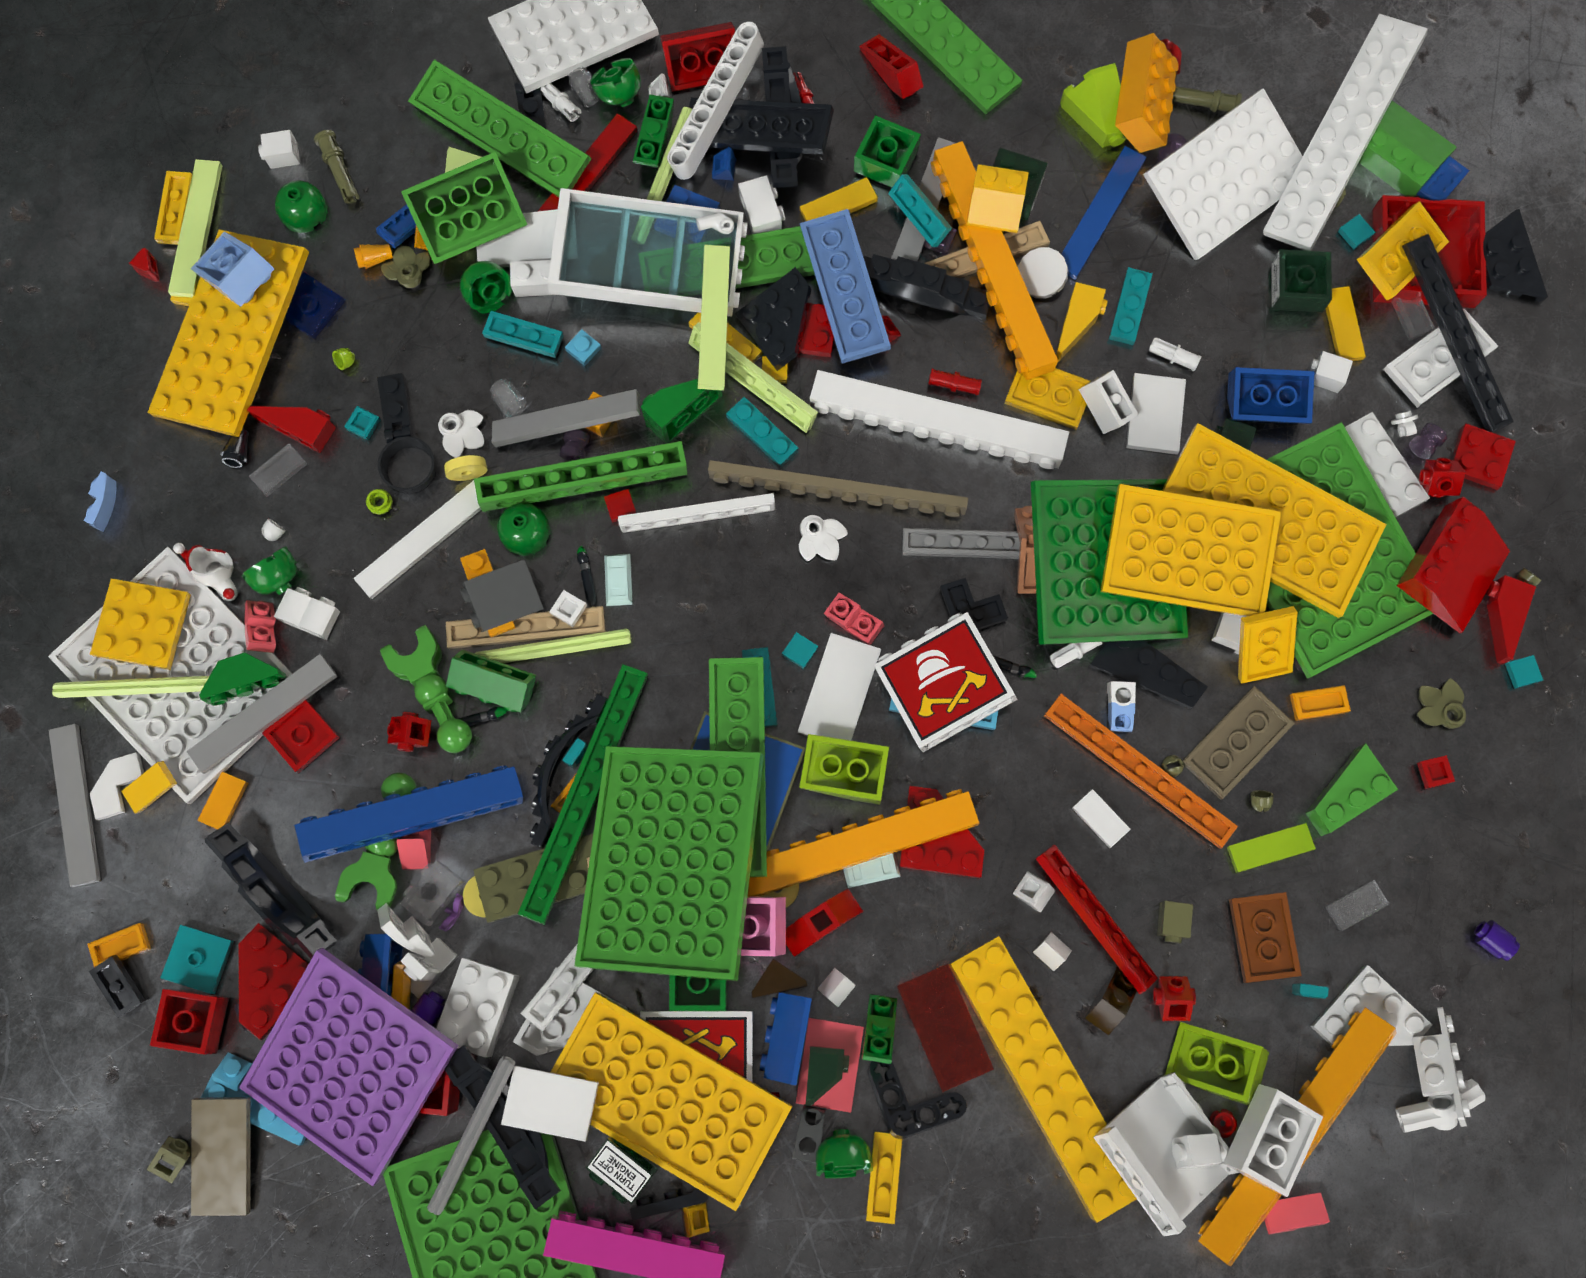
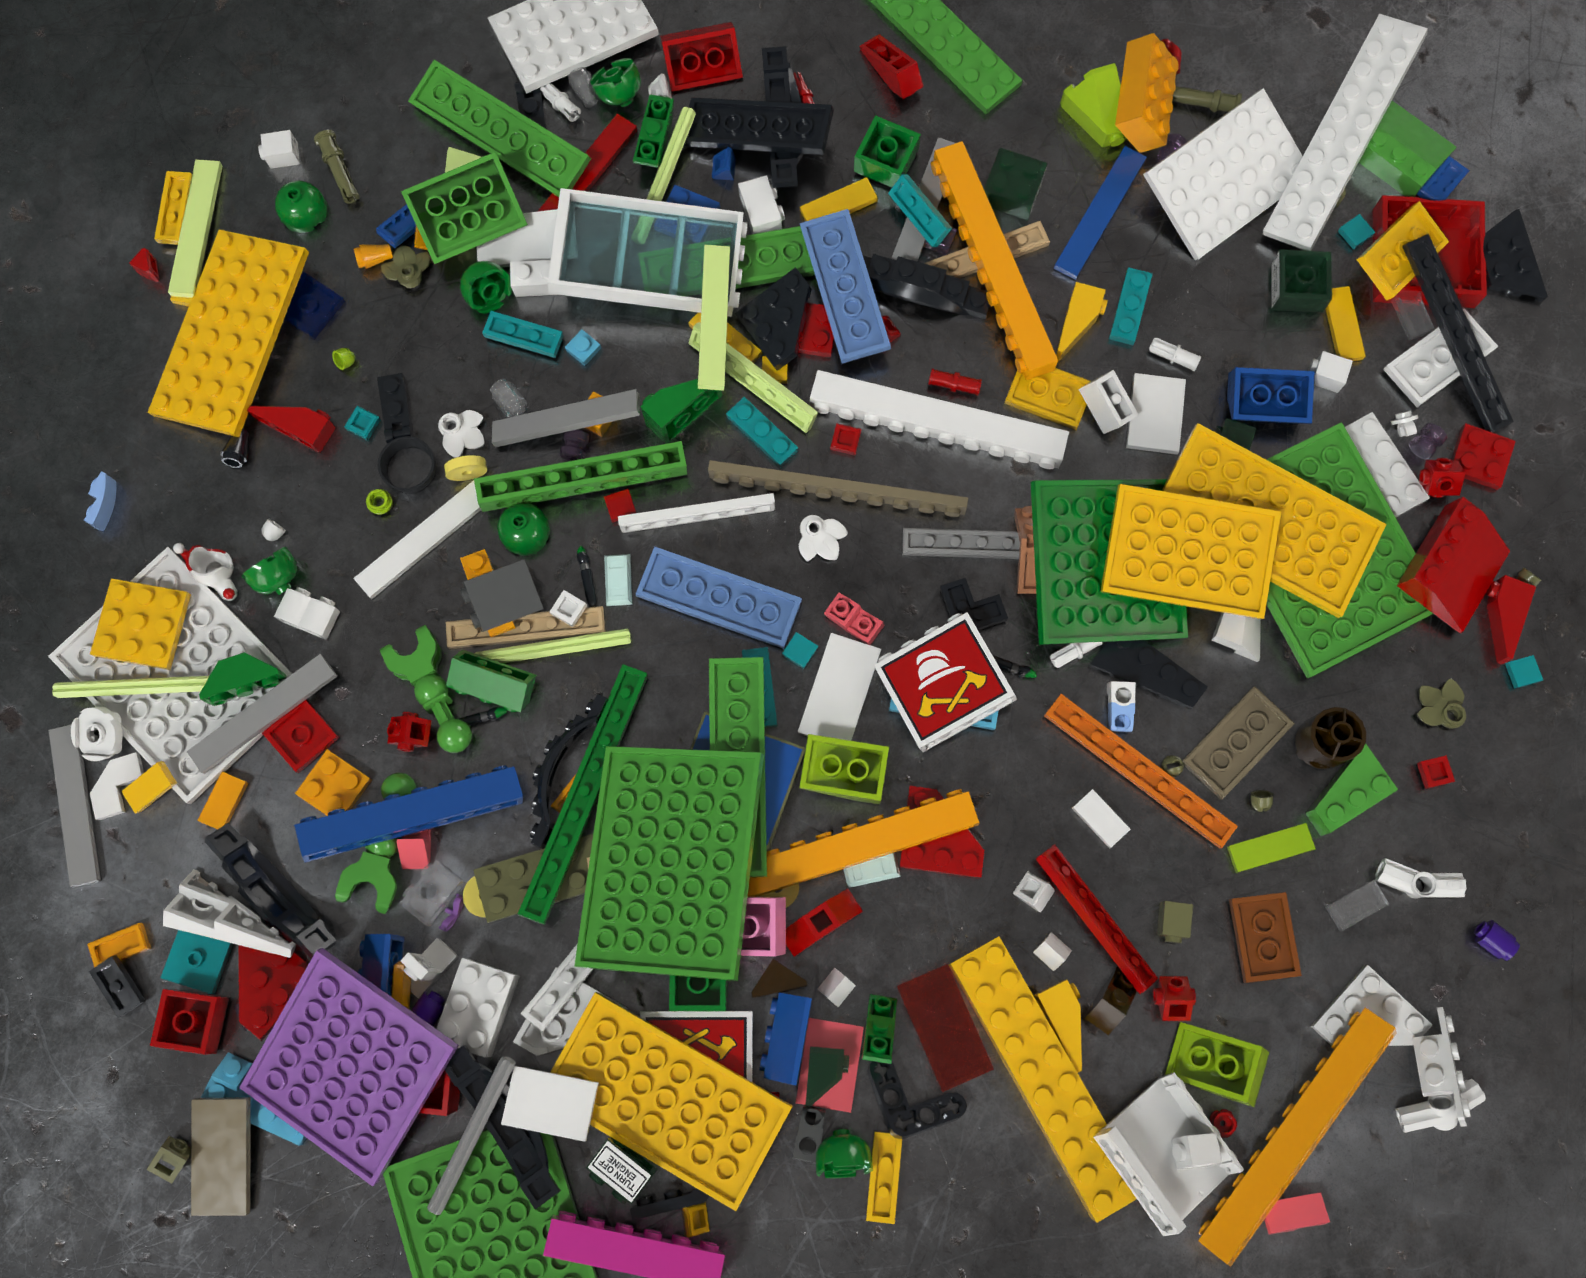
light blue slope [191,231,275,307] -> none
coral slope [245,600,276,653] -> none
clear tile [249,444,307,497] -> none
white slope [377,903,434,958] -> none
teal tile [562,738,588,769] -> none
white beam [667,22,764,180] -> none
white arm [696,213,734,234] -> none
yellow slope [967,164,1029,233] -> none
white tile [1018,247,1068,299] -> none
white slope [1223,1084,1323,1197] -> none
yellow tile [1238,606,1298,684] -> none
light orange tile [1290,685,1351,721] -> none
teal tile [1292,983,1329,999] -> none
none -> white plate [71,707,123,761]
none -> white wedge [163,869,296,958]
none -> light orange plate [295,749,372,816]
none -> medium blue plate [636,546,802,649]
none -> red tile [830,423,861,455]
none -> yellow slope [1034,980,1082,1073]
none -> dark brown cylinder [1295,707,1366,770]
none -> white piece [1375,858,1467,899]

